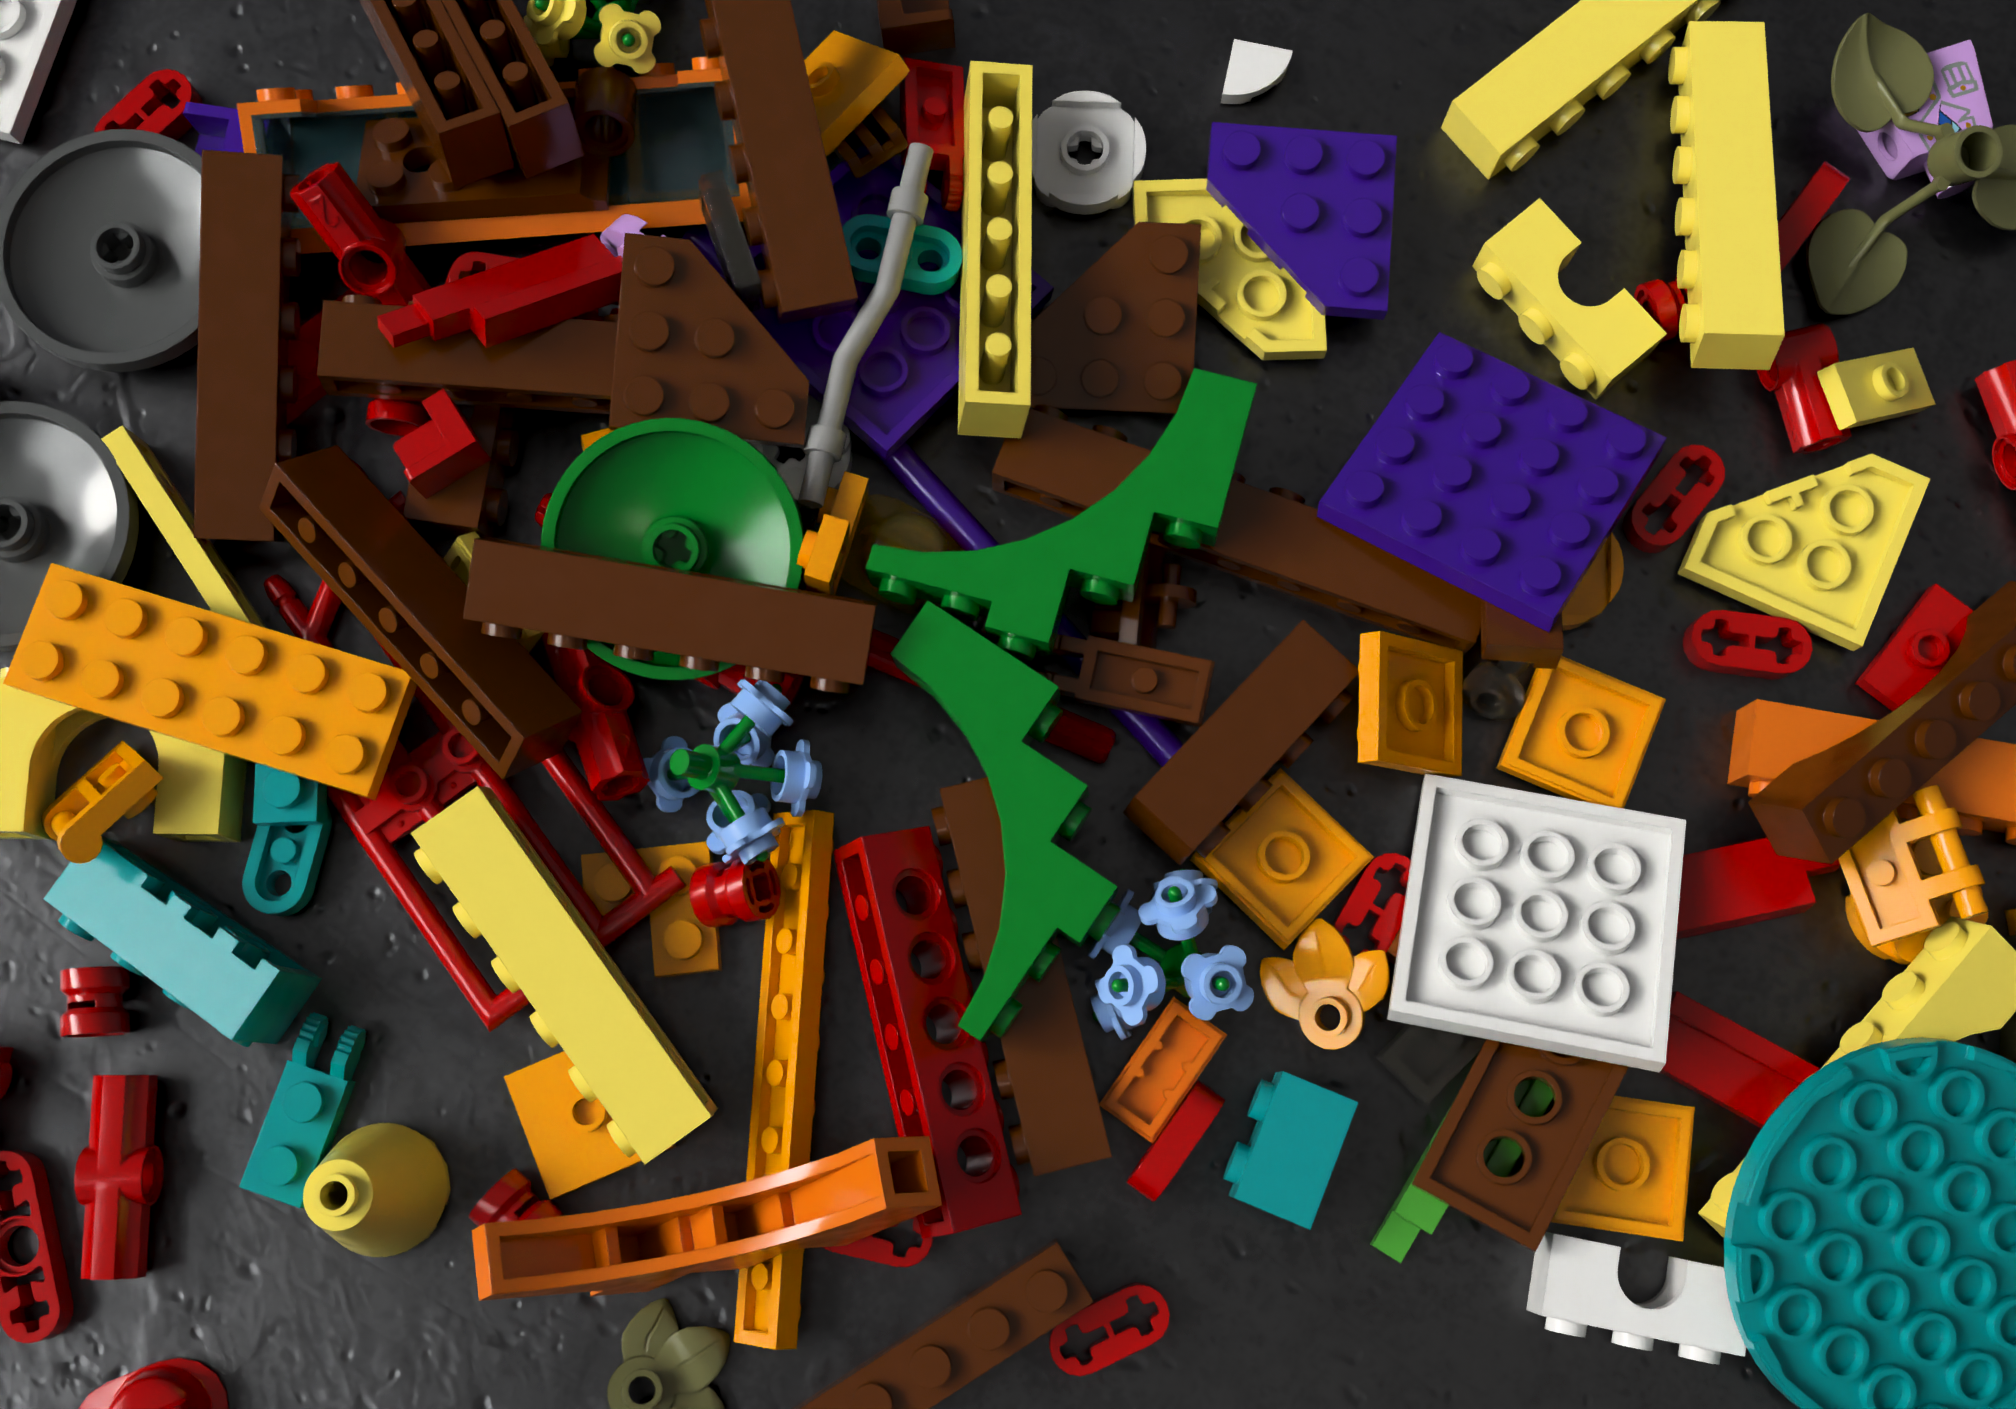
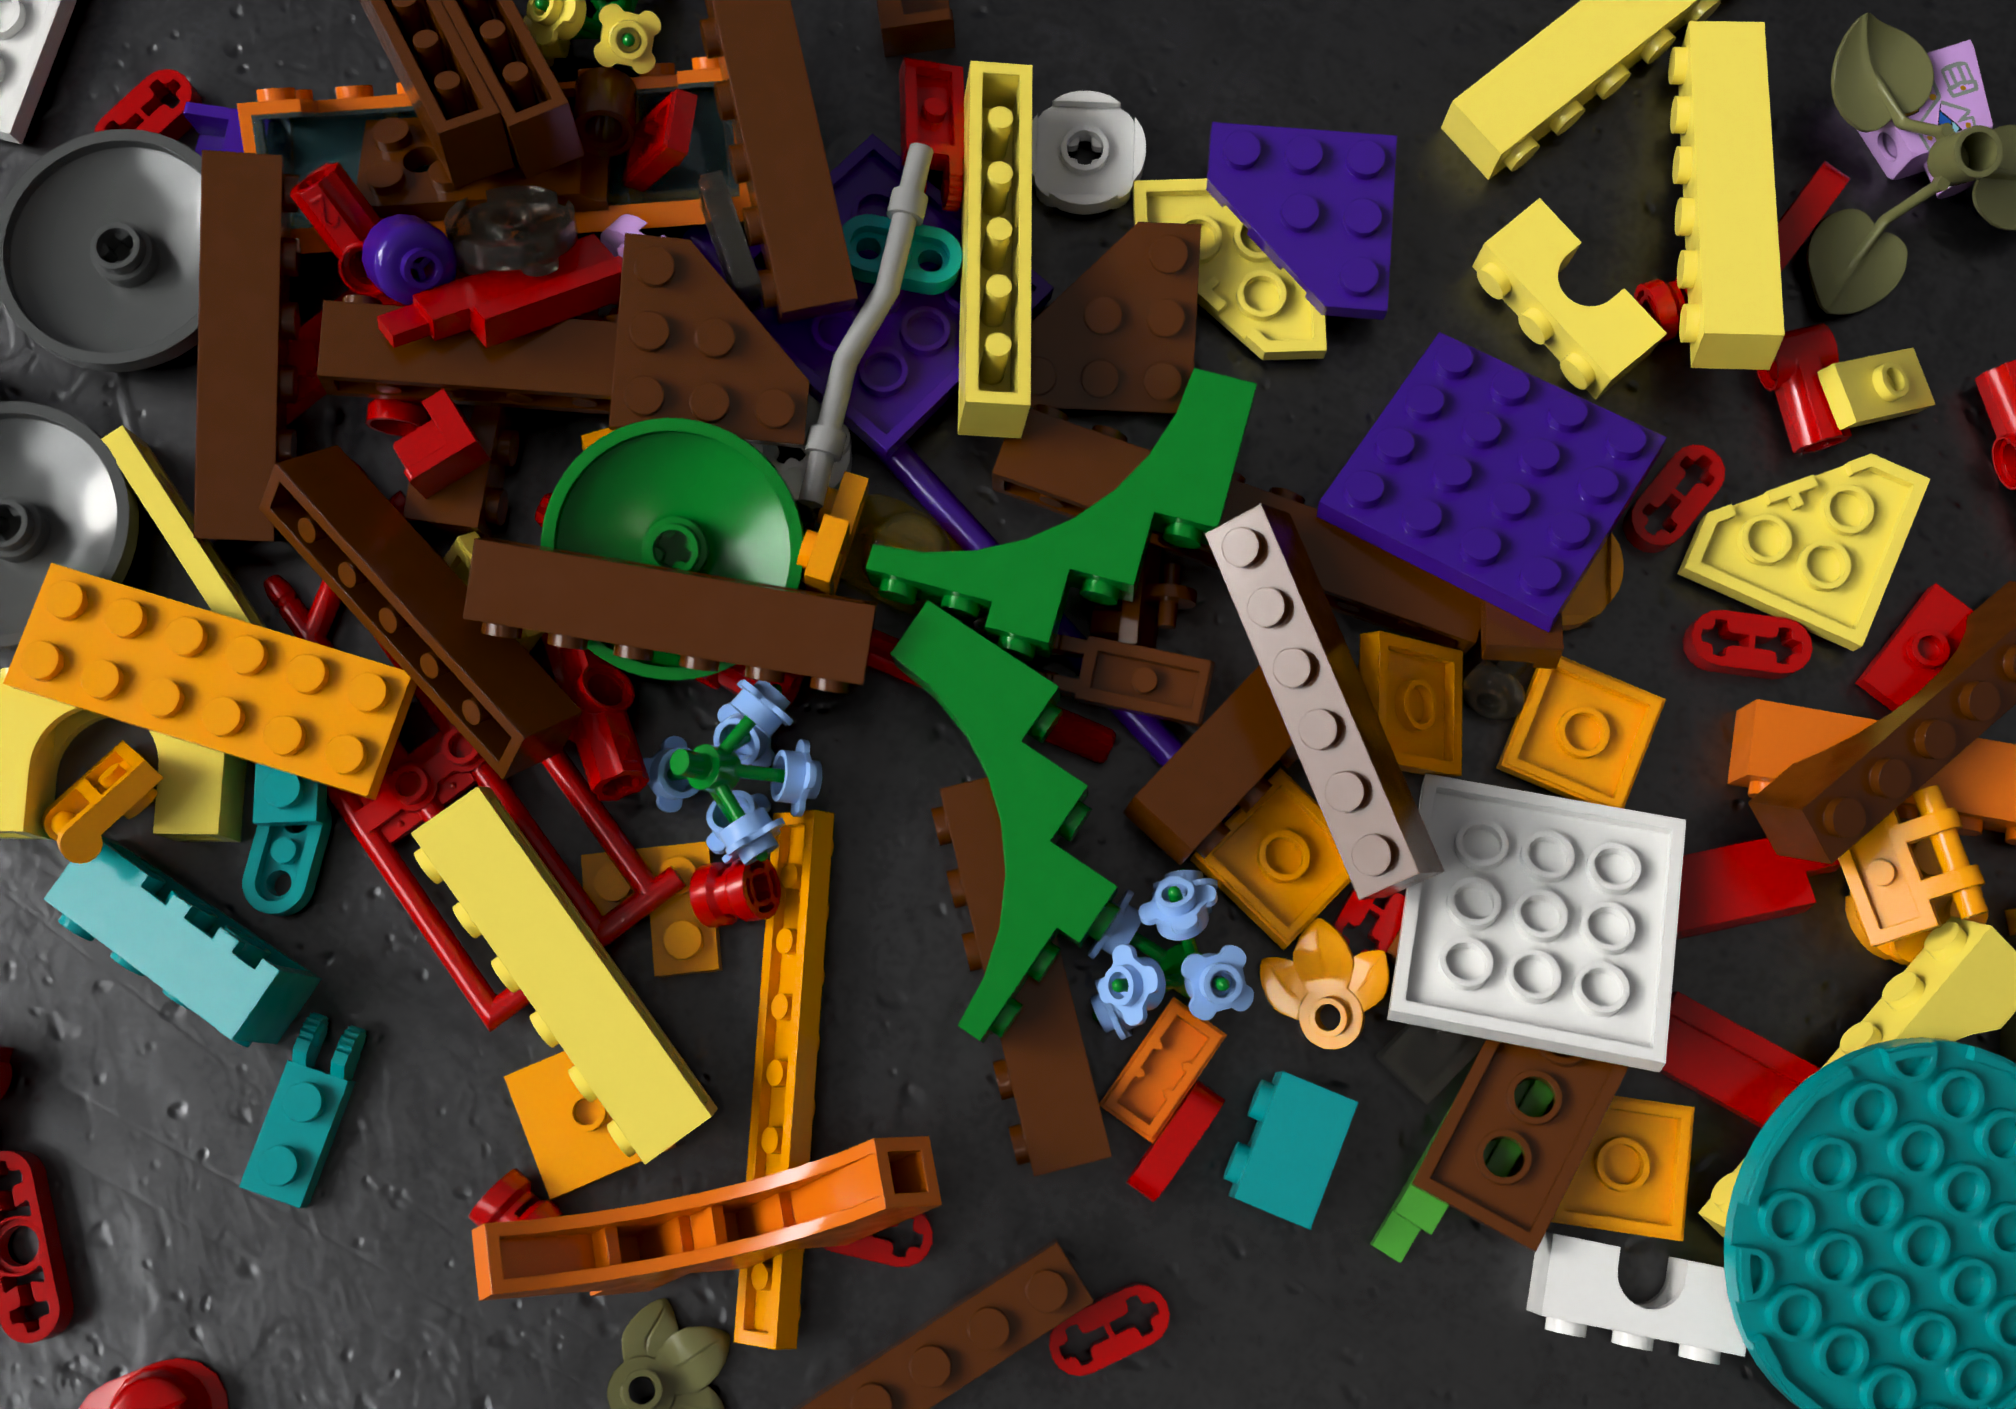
red wheel [60,966,130,1038] -> none
red piece [74,1075,164,1280] -> none
light yellow cone [303,1123,451,1257] -> none
light orange plate [804,30,910,156] -> none
red brick [833,826,1022,1239] -> none
reddish brown tile [834,104,909,179] -> none
white tile [1221,39,1293,104] -> none
none -> dark purple head [362,214,458,305]
none -> clear smoke plate [444,185,578,277]
none -> red plate [622,88,698,192]
none -> brick [1205,504,1445,900]

